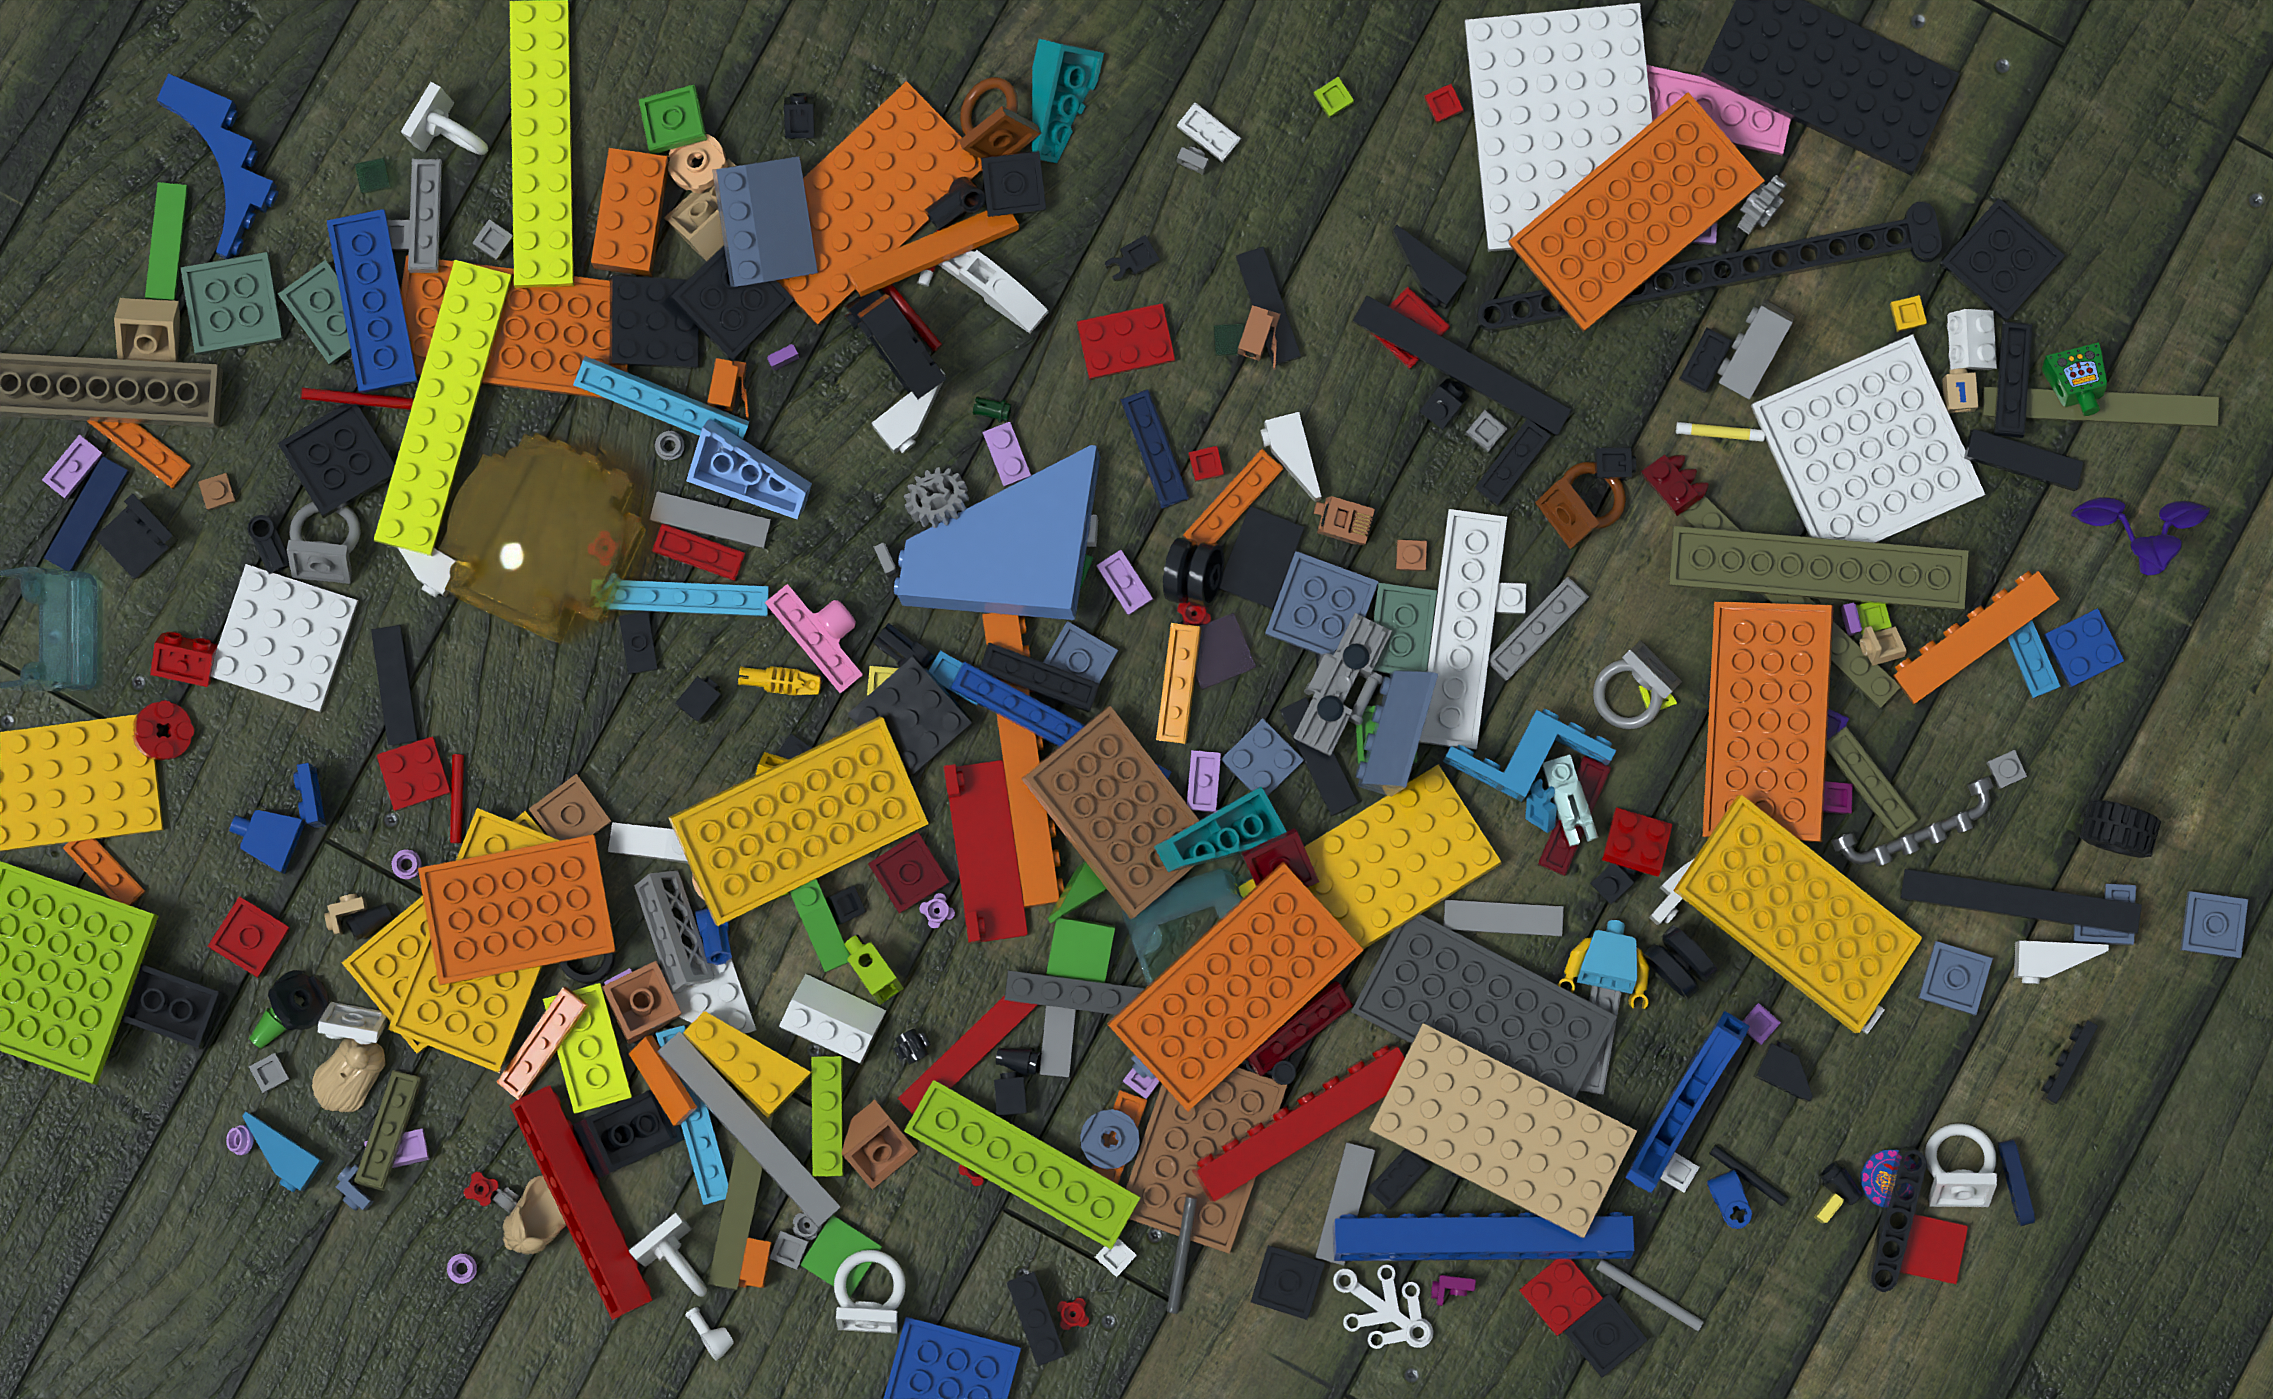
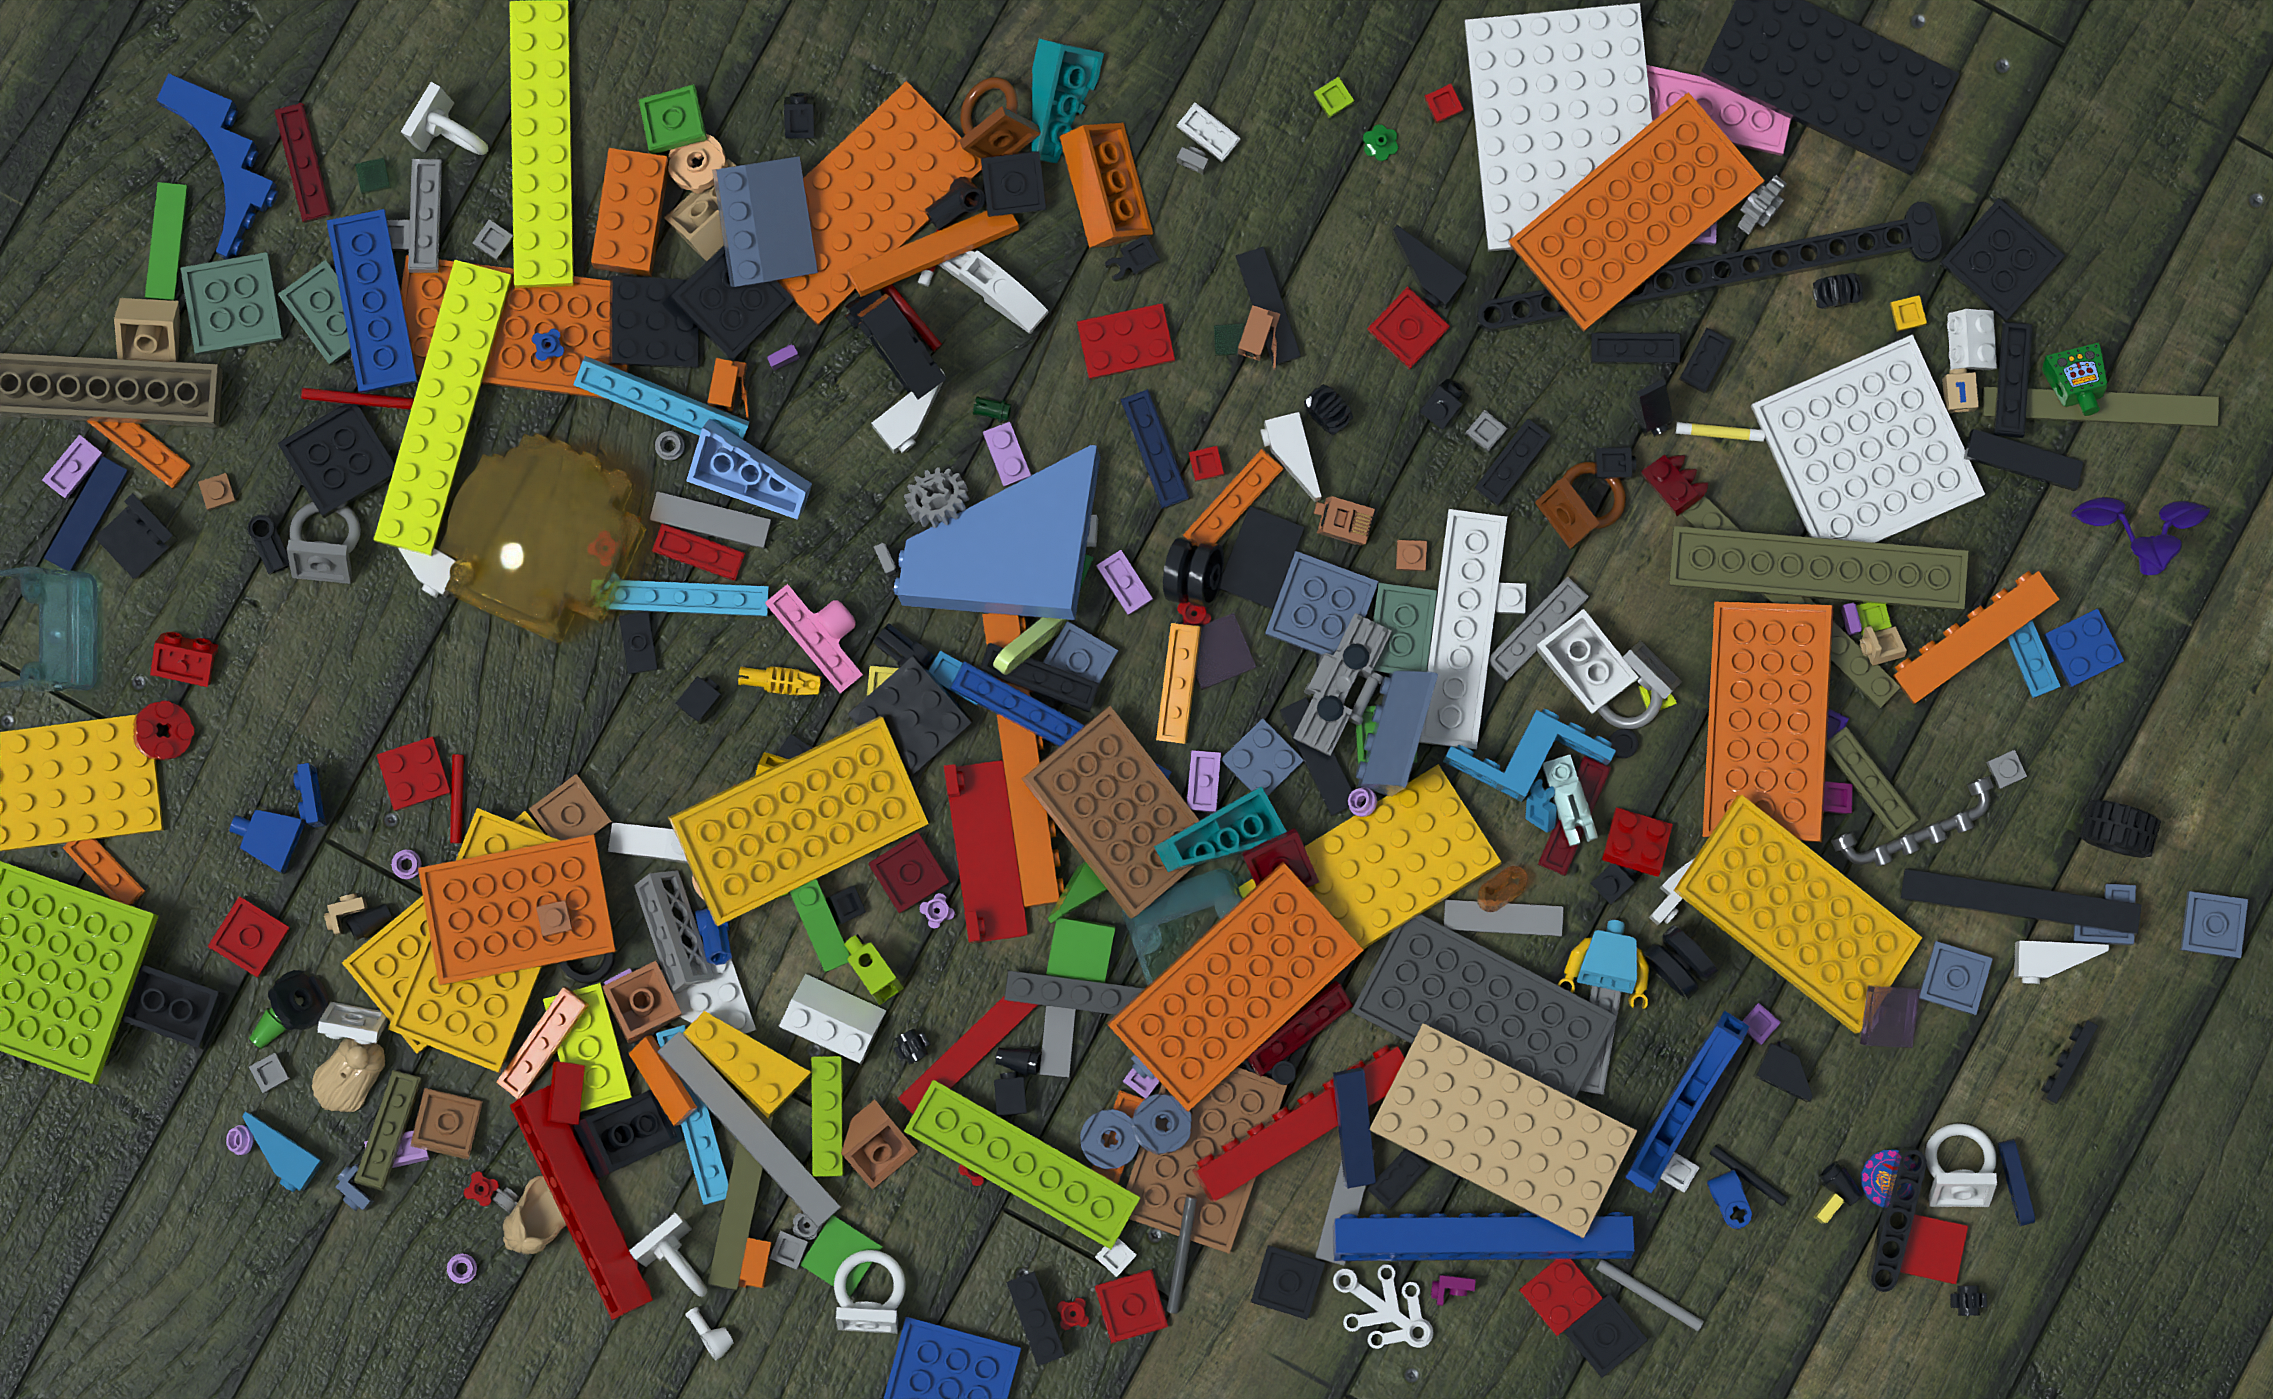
white plate [211,564,359,713] -> none
black tile [371,625,418,746] -> none
black tile [1352,295,1571,436] -> none
light grey wedge [1717,299,1795,399] -> none
none -> dark red tile [274,103,332,223]
none -> medium nougat tile [410,1088,483,1160]
none -> blue plate [532,329,564,361]
none -> nougat plate [536,900,573,937]
none -> red tile [547,1061,585,1125]
none -> yellowish green beam [993,617,1069,675]
none -> orange slope [1059,123,1153,248]
none -> red tile [1095,1269,1168,1343]
none -> sand blue plate [1130,1094,1192,1155]
none -> black gear [1304,384,1353,435]
none -> dark blue tile [1333,1067,1376,1189]
none -> lavender plate [1348,787,1377,817]
none -> green plant [1363,124,1398,161]
none -> clear orange beam [1477,866,1528,912]
none -> white slope [1537,609,1639,714]
none -> black plate [1591,333,1680,364]
none -> black tile [1608,729,1638,759]
none -> black slope [1629,379,1674,437]
none -> black gear [1813,273,1863,309]
none -> clear purple tile [1860,985,1920,1048]
none -> black gear [1950,1285,1987,1316]

